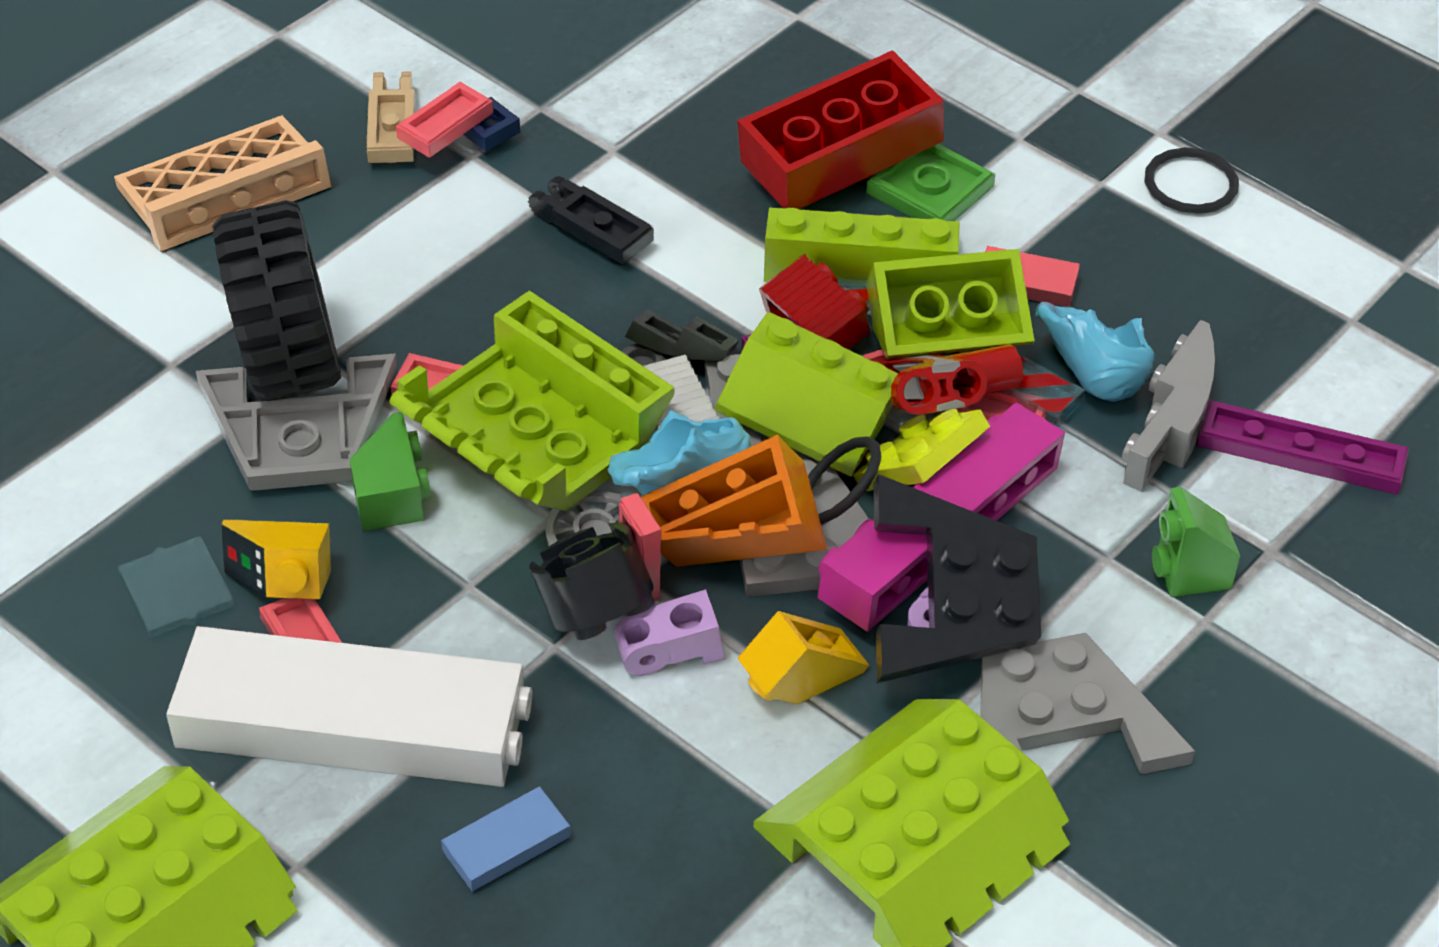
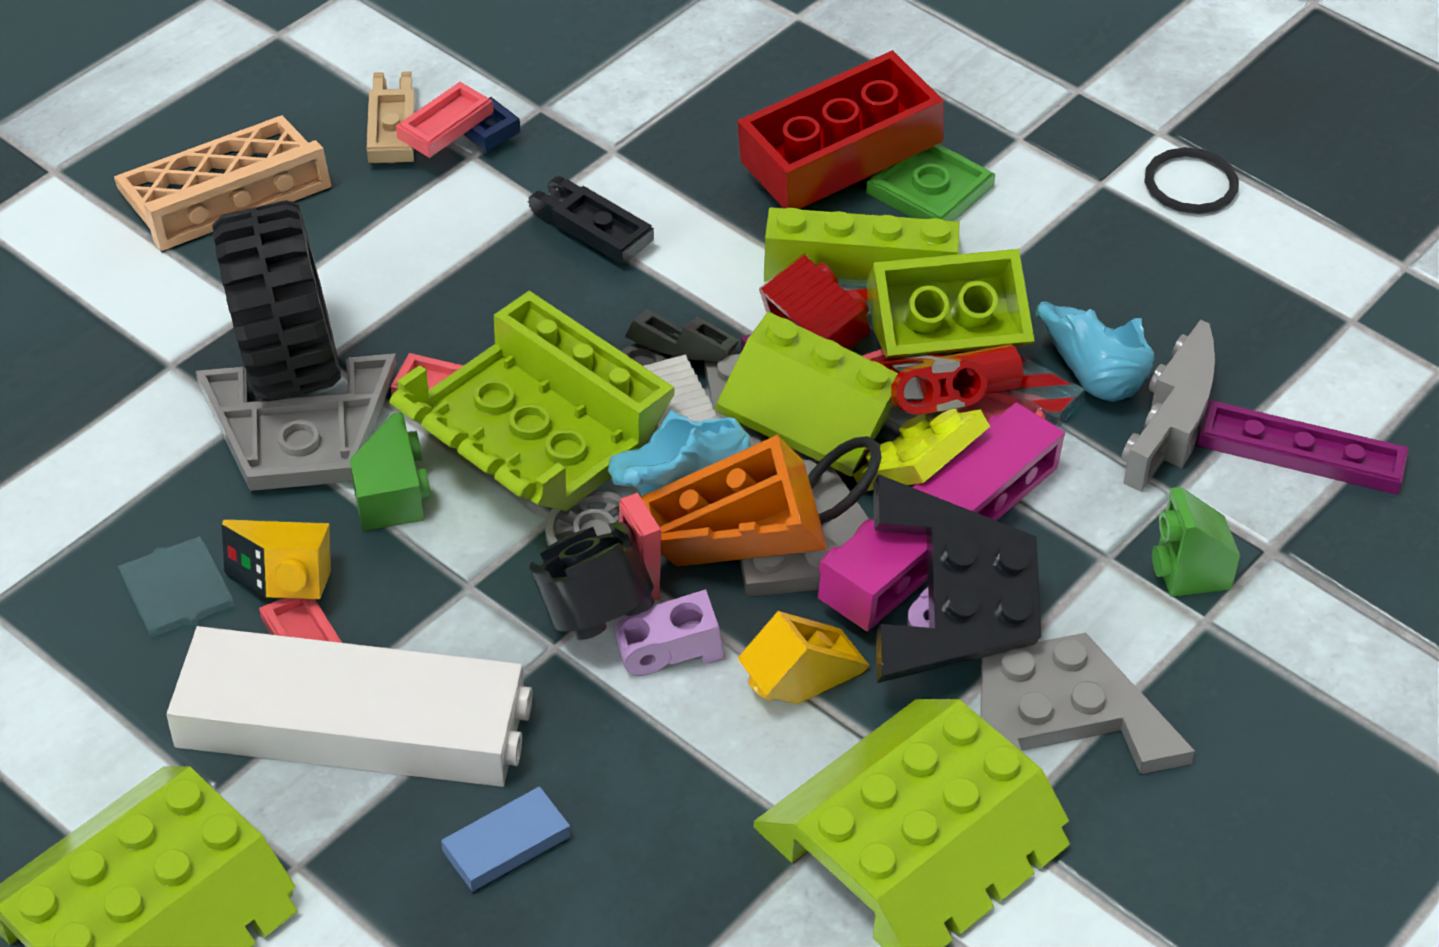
coral tile [985,246,1080,307] -> none

